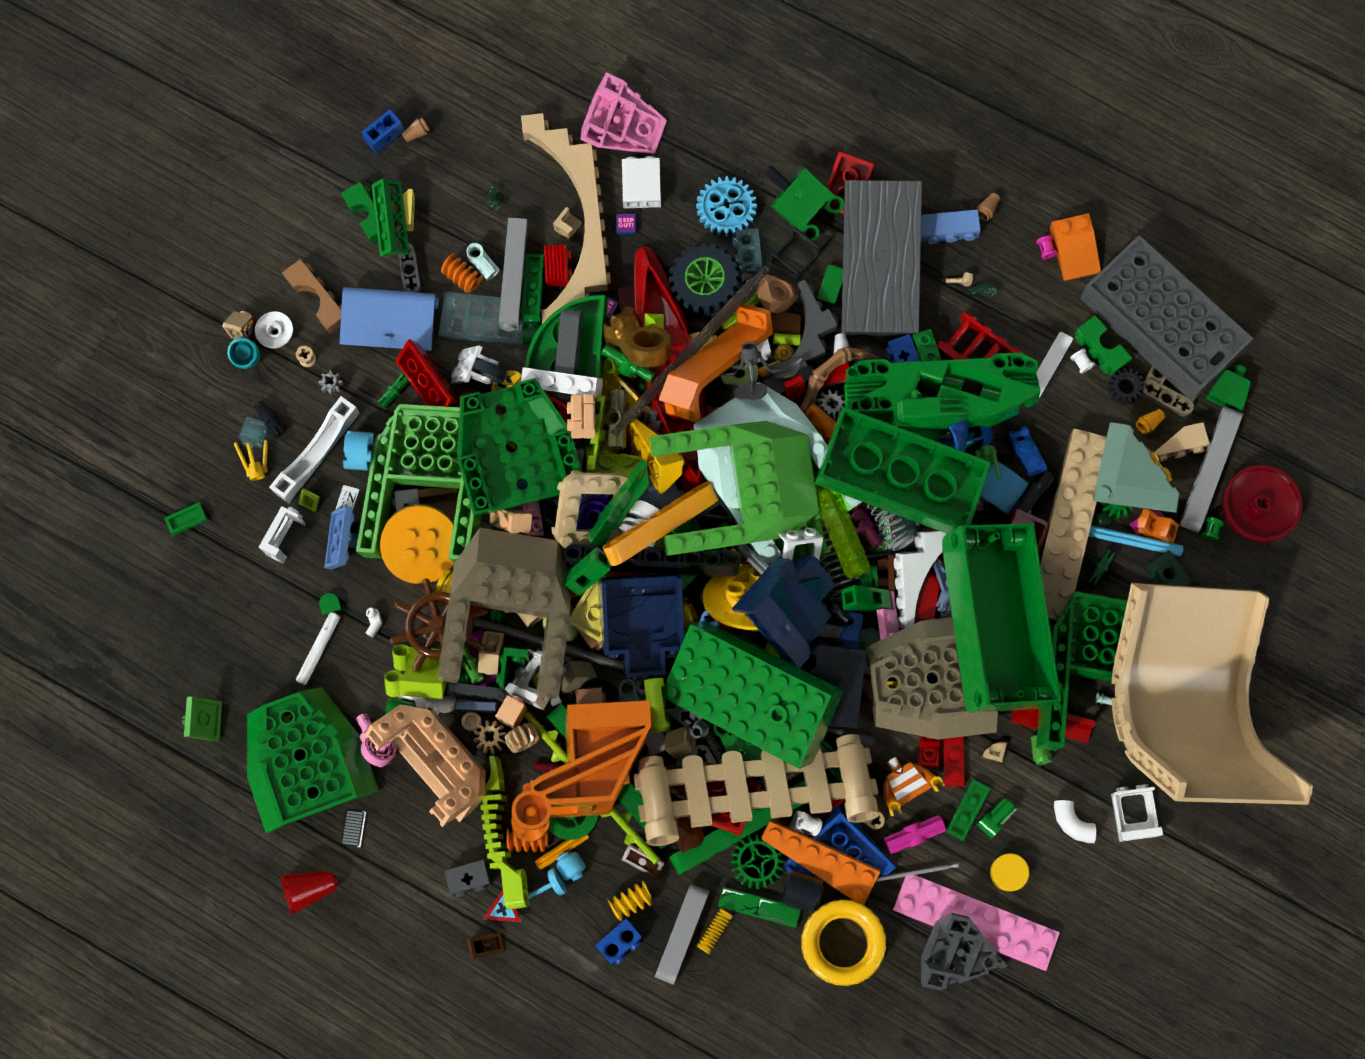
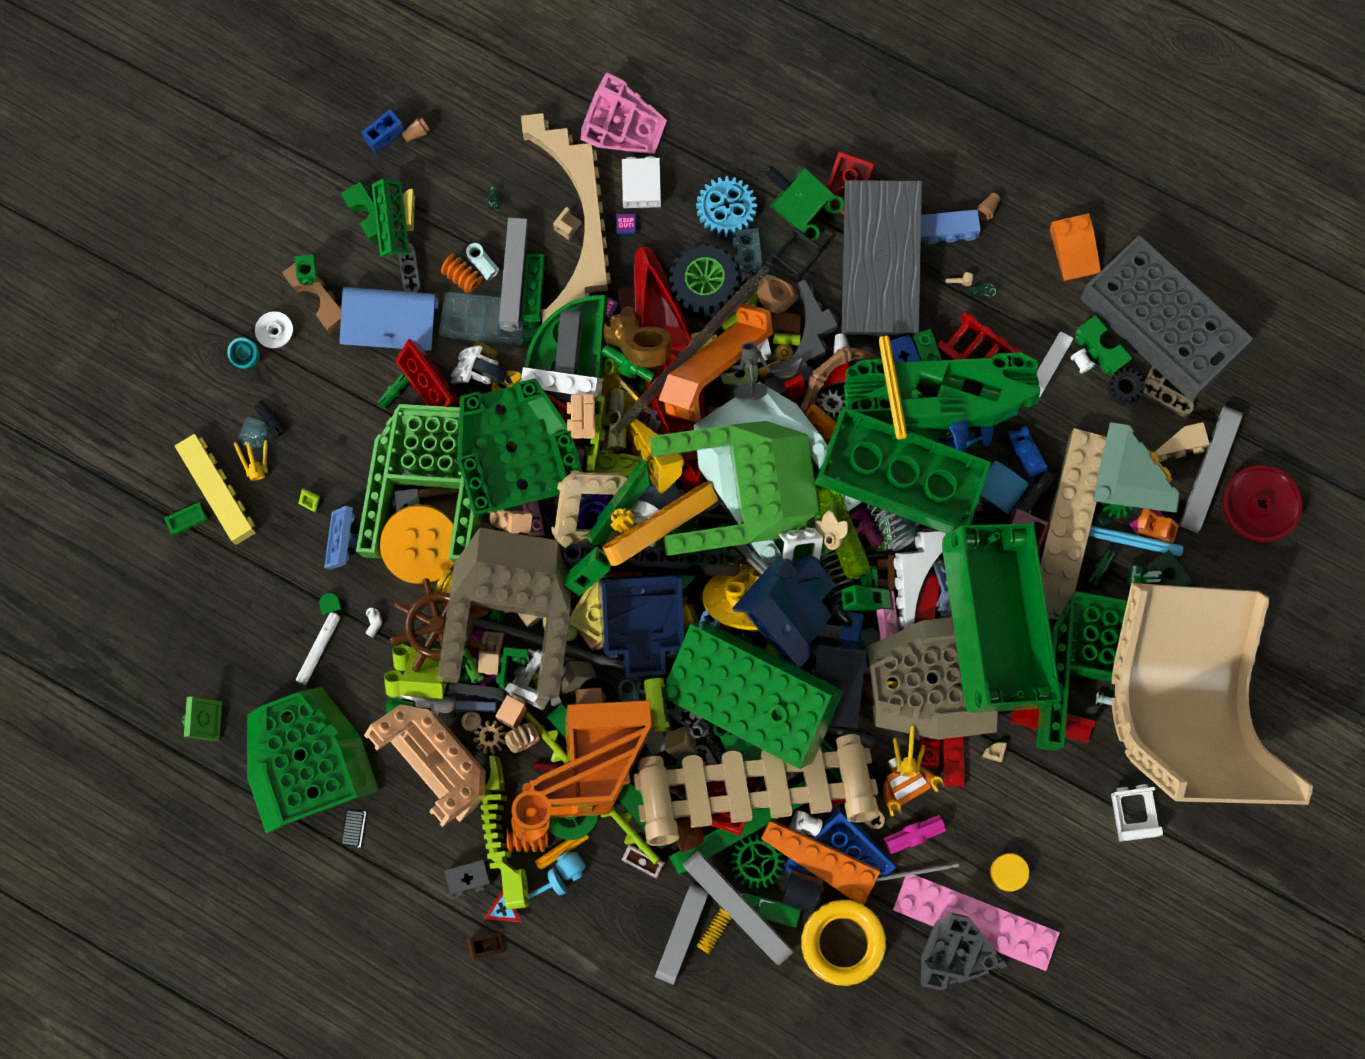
tan slope [222,311,256,339] -> none
white window [259,506,306,564] -> none
white arch [269,396,360,503] -> none
red cone [280,871,339,915] -> none
tan bush [296,346,316,367] -> none
light grey gear [318,370,343,396] -> none
white sticker [335,485,359,510] -> none
medium azure brick [343,431,374,471] -> none
bright pink pin [356,713,396,767] -> none
red brick [544,244,573,287] -> none
blue brick [595,919,642,965] -> none
yellow piece [607,881,652,921] -> none
lime slope [644,313,664,329] -> none
green tile [817,264,843,306] -> none
green tile [945,779,991,841] -> none
bright green plant [975,445,1001,479] -> none
green piece [976,798,1017,839] -> none
bright green cone [1031,735,1052,766] -> none
dark pink bush [1036,235,1058,260] -> none
white cylinder [1054,800,1096,843] -> none
light orange cone [1136,409,1165,434] -> none
green bush [1201,517,1224,542] -> none
green torso [1205,365,1251,412] -> none
none -> light yellow brick [175,434,255,545]
none -> green brick [294,254,319,286]
none -> clear yellow pin [473,340,498,360]
none -> yellow gear [610,508,635,533]
none -> light grey beam [683,850,794,966]
none -> tan plate [815,510,848,550]
none -> yellow axle [879,336,907,440]
none -> yellow plant [893,725,925,777]
none -> dark green axle [1127,566,1164,588]

